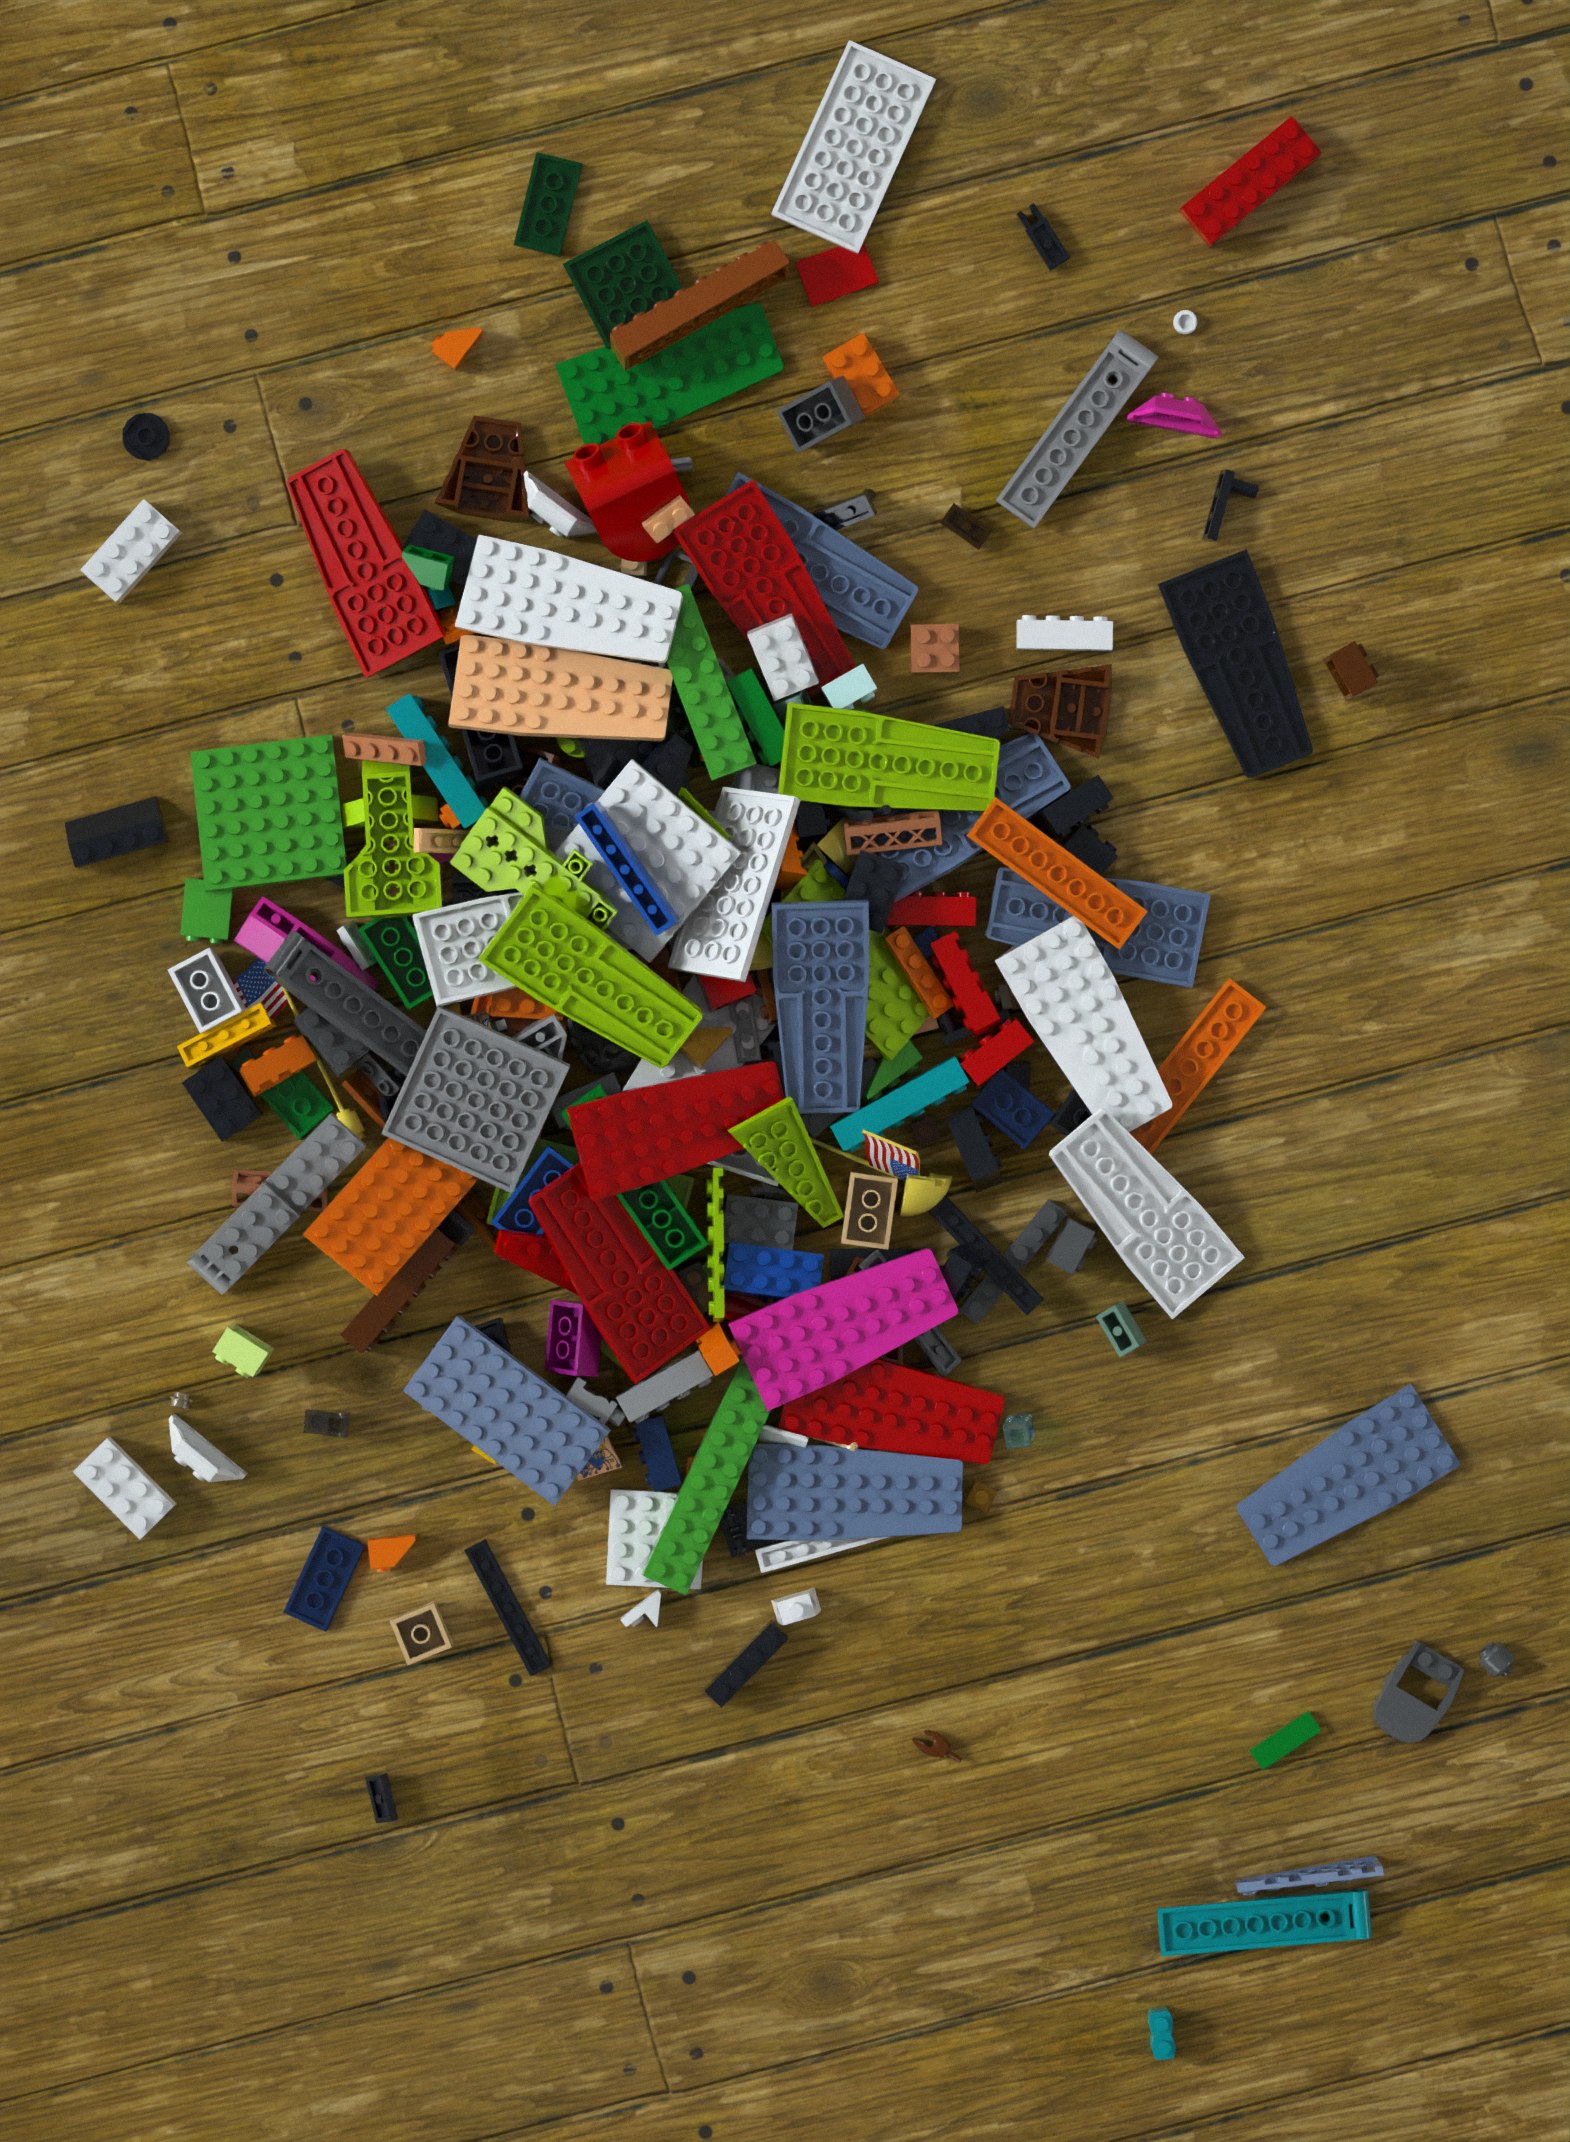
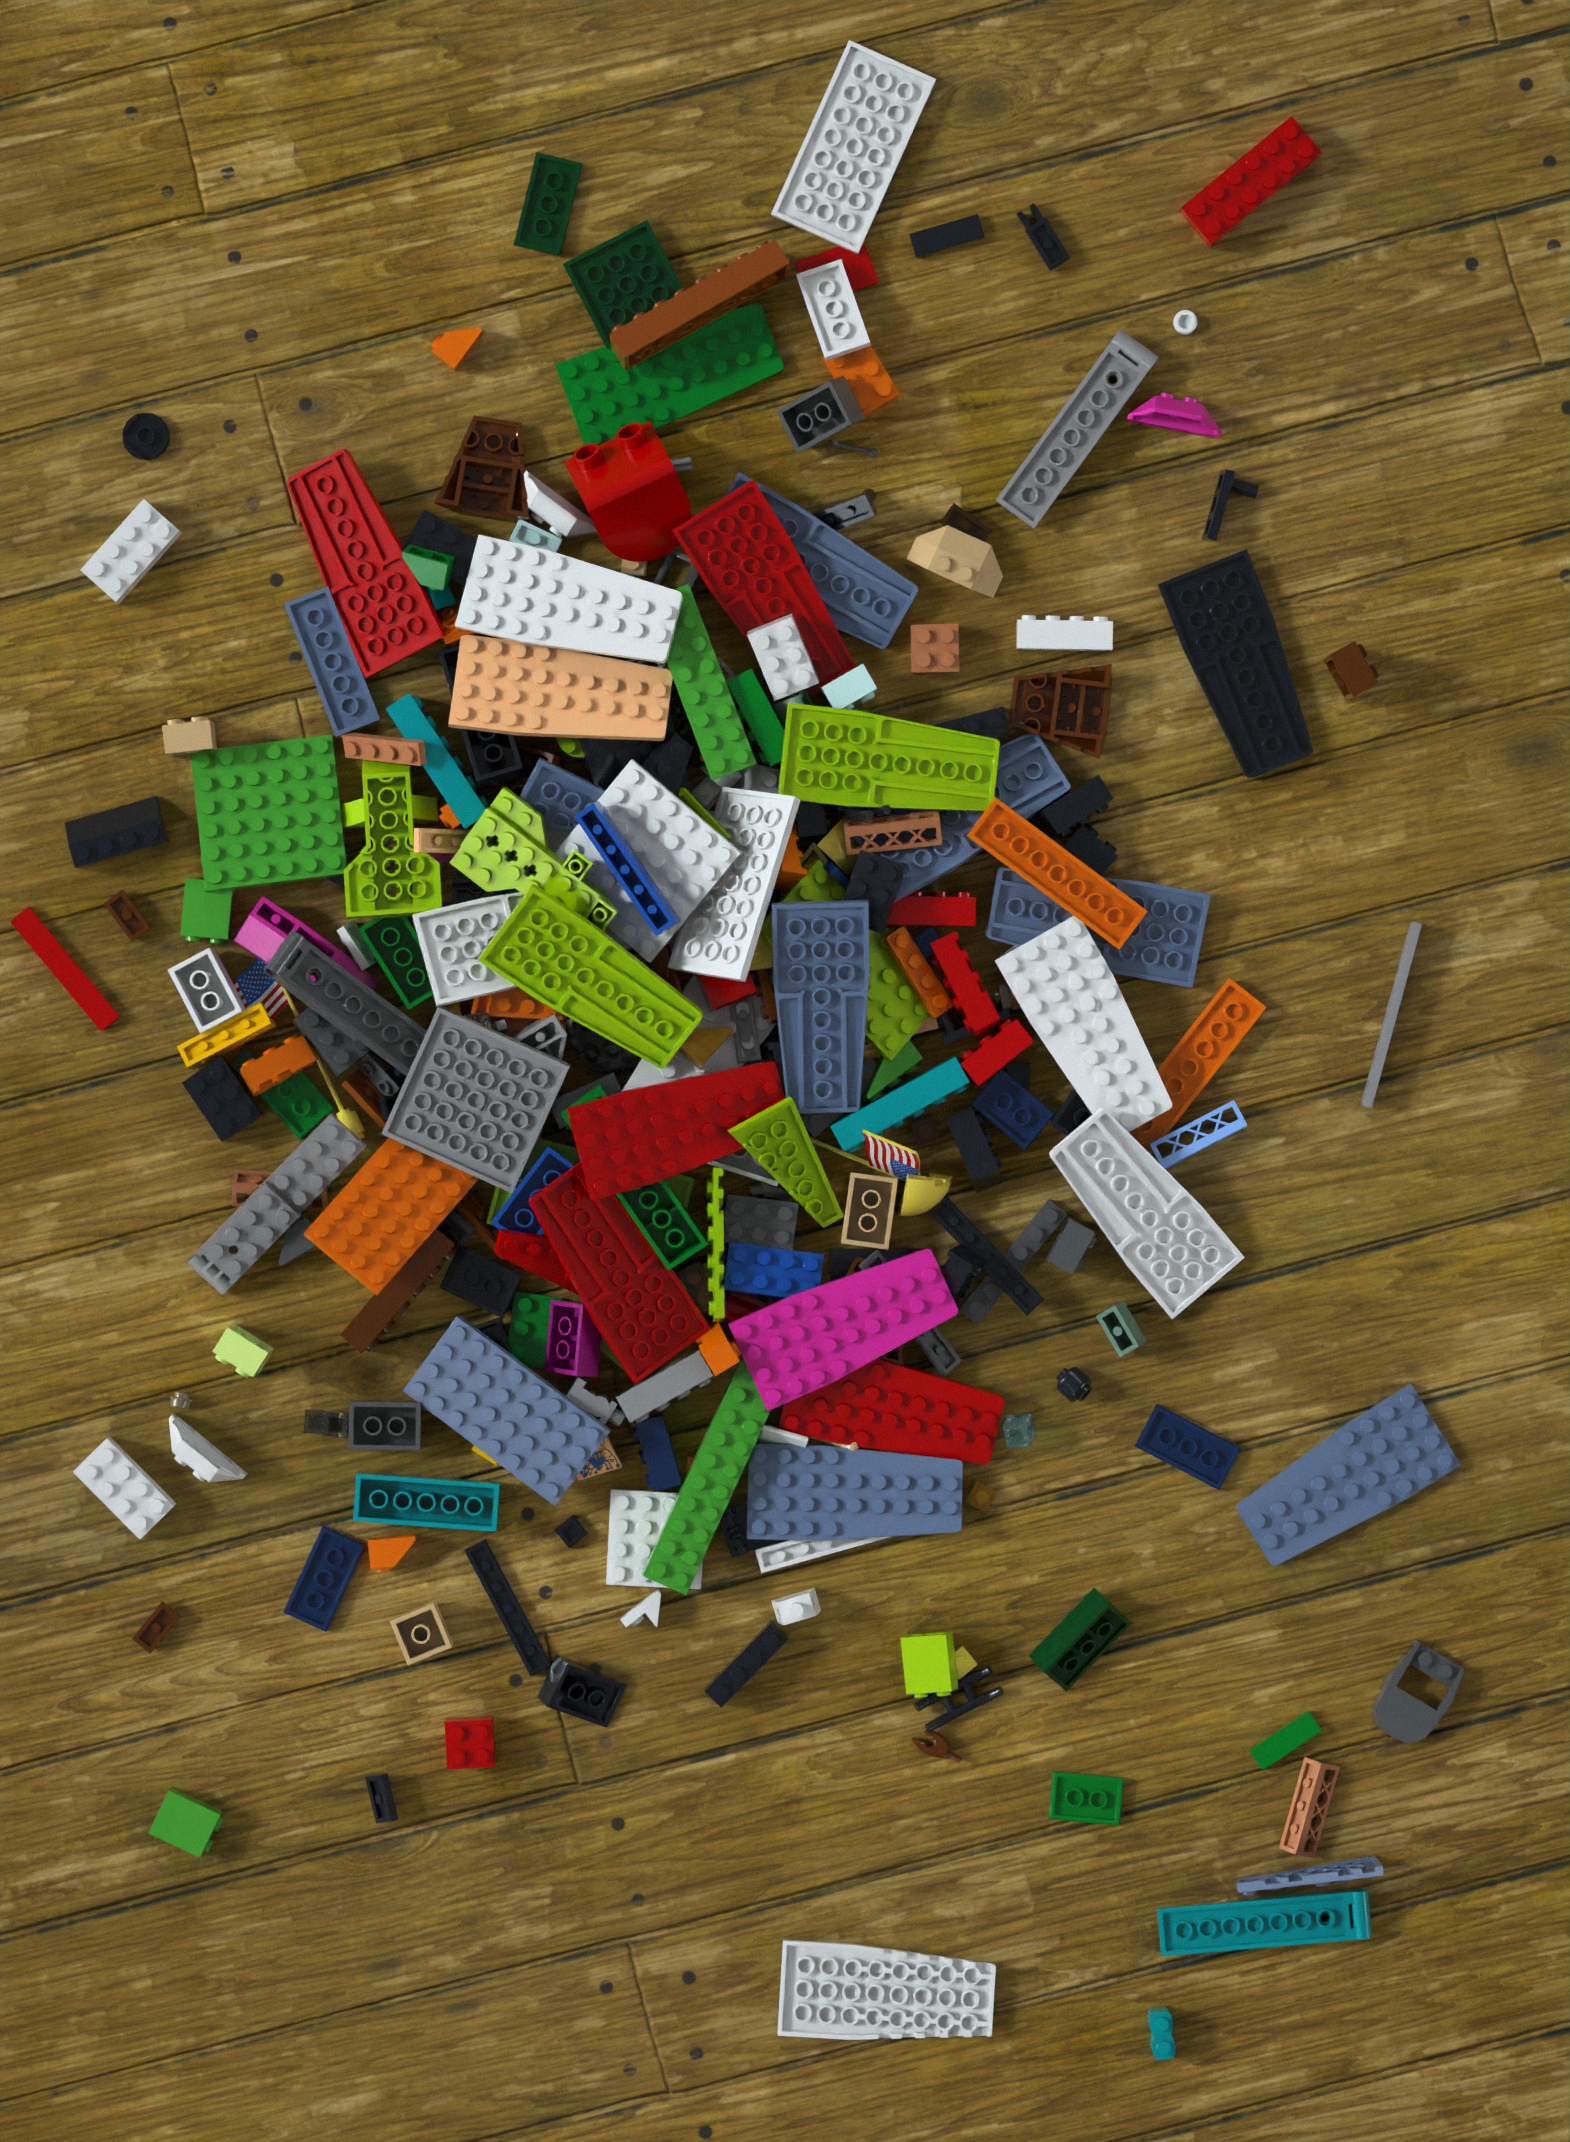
light nougat plate [642,495,695,543] -> none
dark grey head [1479,1641,1515,1677] -> none
none -> red tile [10,907,120,1032]
none -> reddish brown plate [104,890,152,942]
none -> reddish brown plate [132,1601,181,1654]
none -> bright green brick [149,1787,224,1858]
none -> tan brick [162,716,217,756]
none -> dark grey slope [278,1216,316,1266]
none -> sand blue plate [284,586,381,737]
none -> dark grey brick [348,1400,423,1451]
none -> teal brick [353,1471,501,1532]
none -> black tile [439,1245,524,1318]
none -> red brick [444,1716,496,1769]
none -> green plate [508,1291,563,1368]
none -> light aqua plate [509,520,563,553]
none -> black slope [537,1655,626,1728]
none -> black tile [554,1515,588,1548]
none -> white slope [692,766,742,810]
none -> white wing [777,1939,996,2040]
none -> white plate [796,259,871,361]
none -> dark grey hinge [828,440,878,458]
none -> lime brick [900,1631,958,1698]
none -> tan wedge [907,525,1003,598]
none -> black tile [909,214,984,258]
none -> black piece [914,1665,1004,1733]
none -> light yellow plate [955,1645,978,1679]
none -> dark green slope [1029,1588,1132,1692]
none -> green tile [1048,1771,1124,1825]
none -> black head [1056,1367,1092,1402]
none -> dark blue tile [1134,1404,1241,1490]
none -> light blue fence [1149,1100,1247,1169]
none -> nougat fence [1279,1757,1340,1858]
none -> light grey tile [1361,922,1422,1108]

